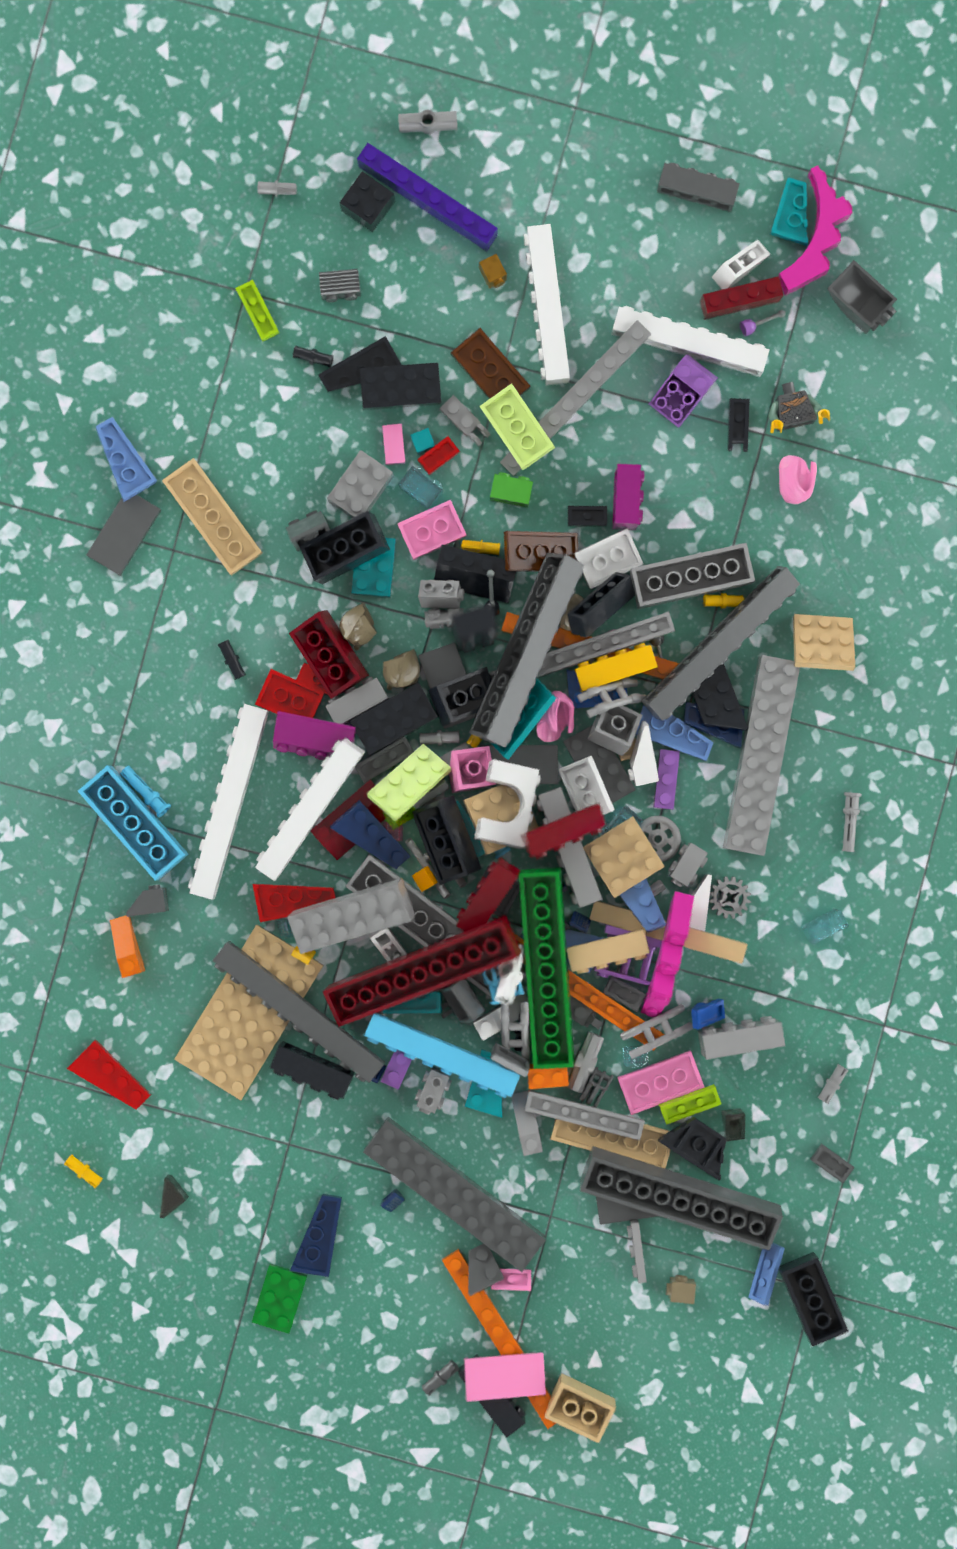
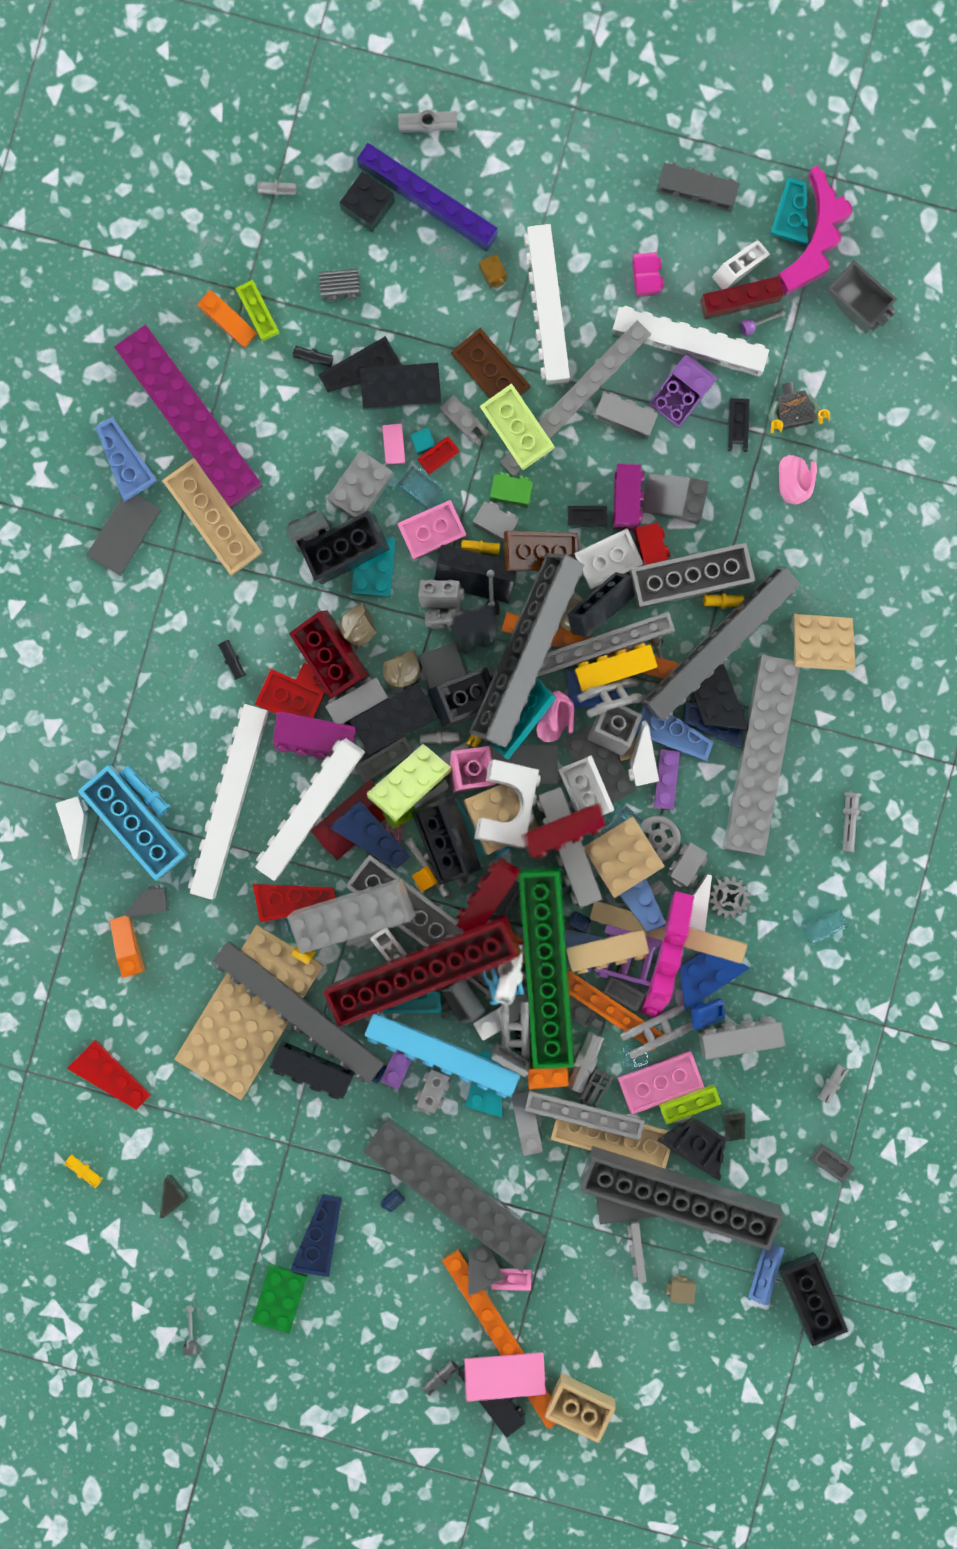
none -> white slope [55,796,89,860]
none -> magenta brick [114,324,263,509]
none -> hinge [183,1305,199,1355]
none -> orange slope [197,290,257,348]
none -> light grey brick [473,501,518,542]
none -> light grey brick [594,392,658,440]
none -> dark pink brick [632,252,664,297]
none -> red brick [634,522,670,566]
none -> dark grey slope [642,474,709,524]
none -> blue wing [679,952,749,1010]

